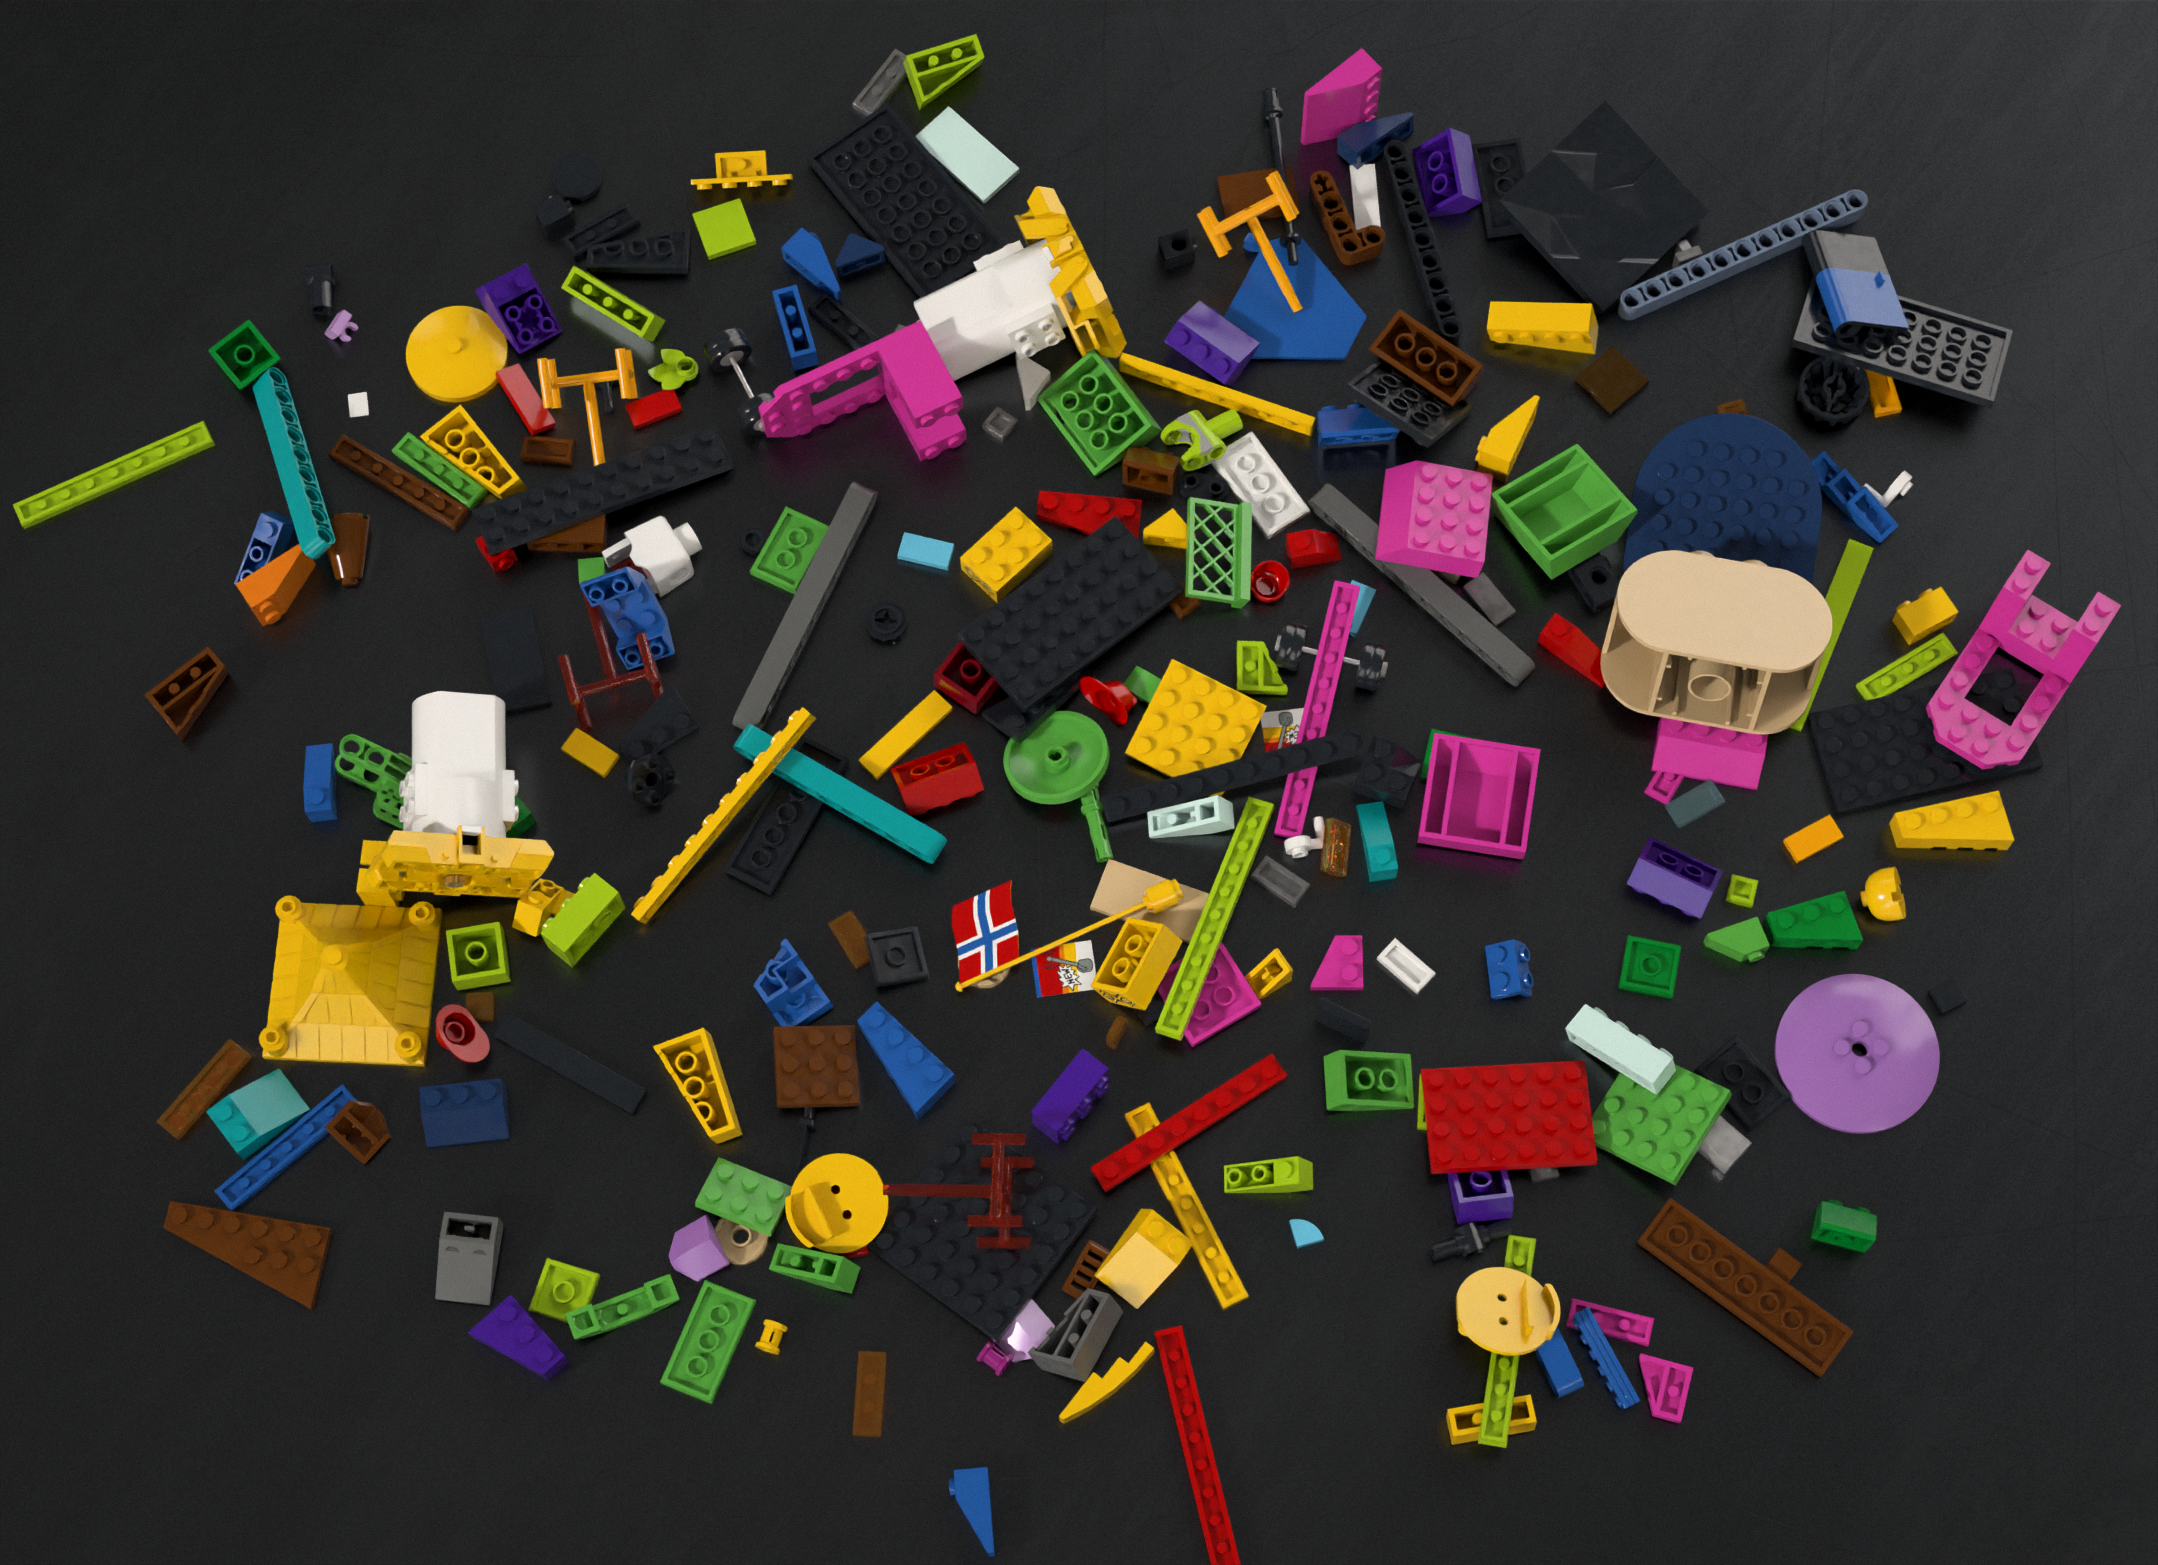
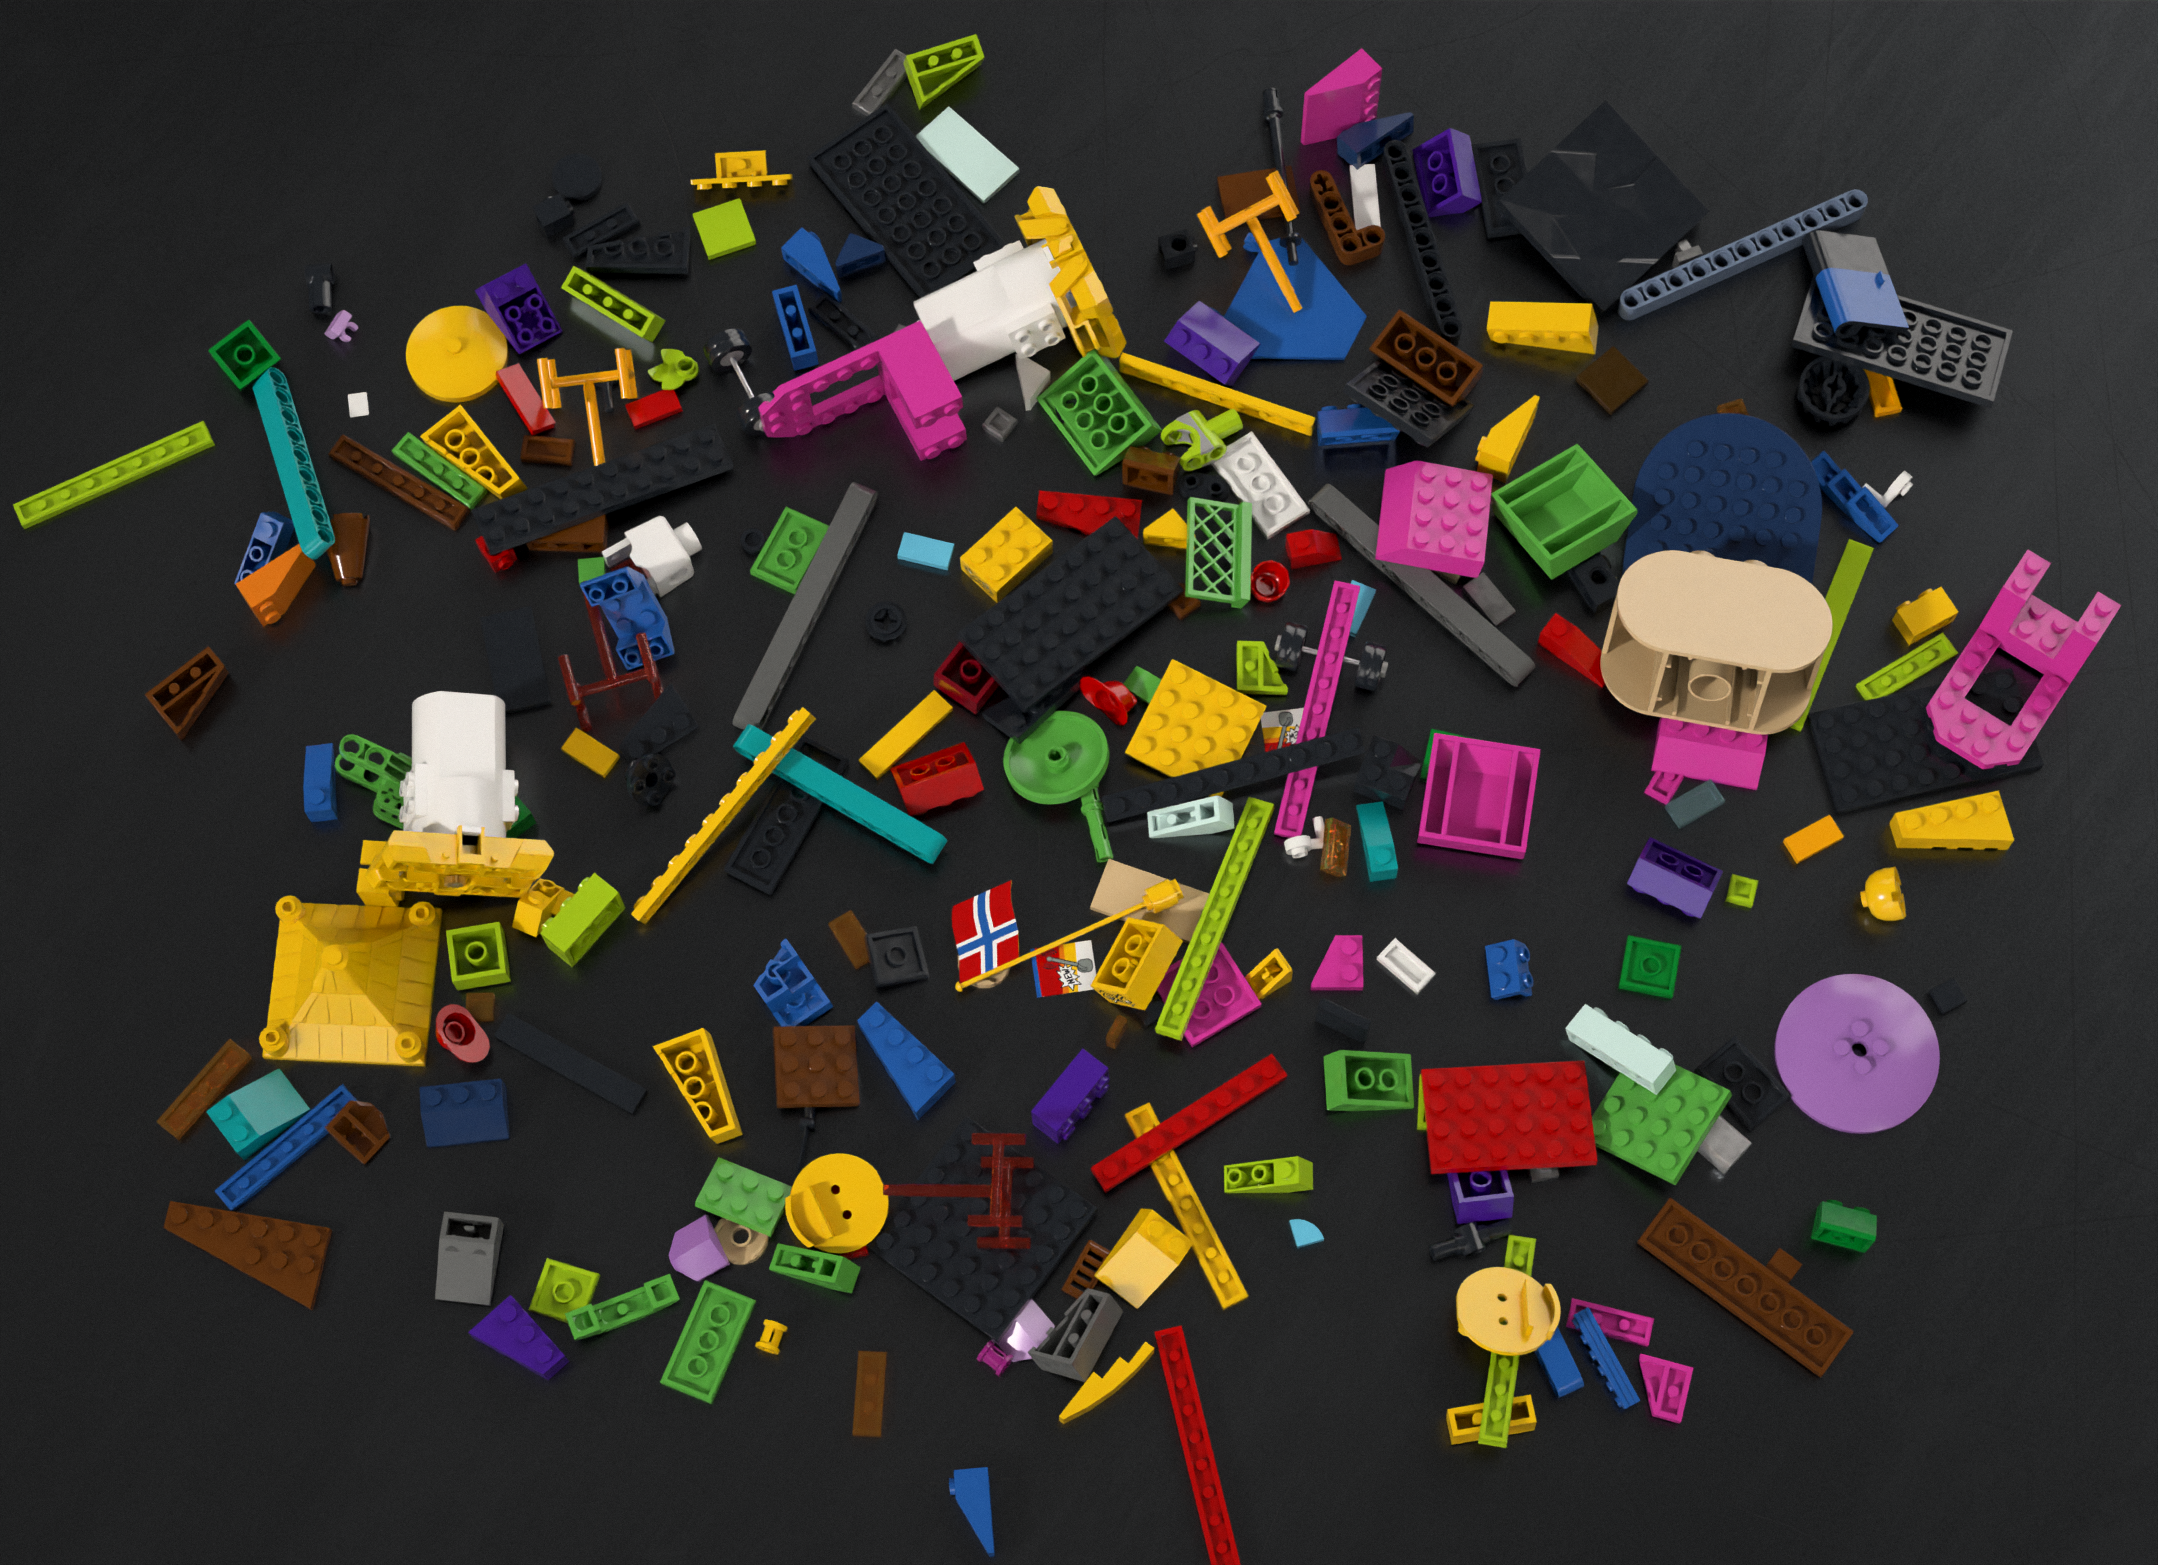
flat silver tile [1251,855,1310,908] -> none
bright green slope [1703,917,1770,962] -> none
green wedge [1763,891,1863,949] -> none

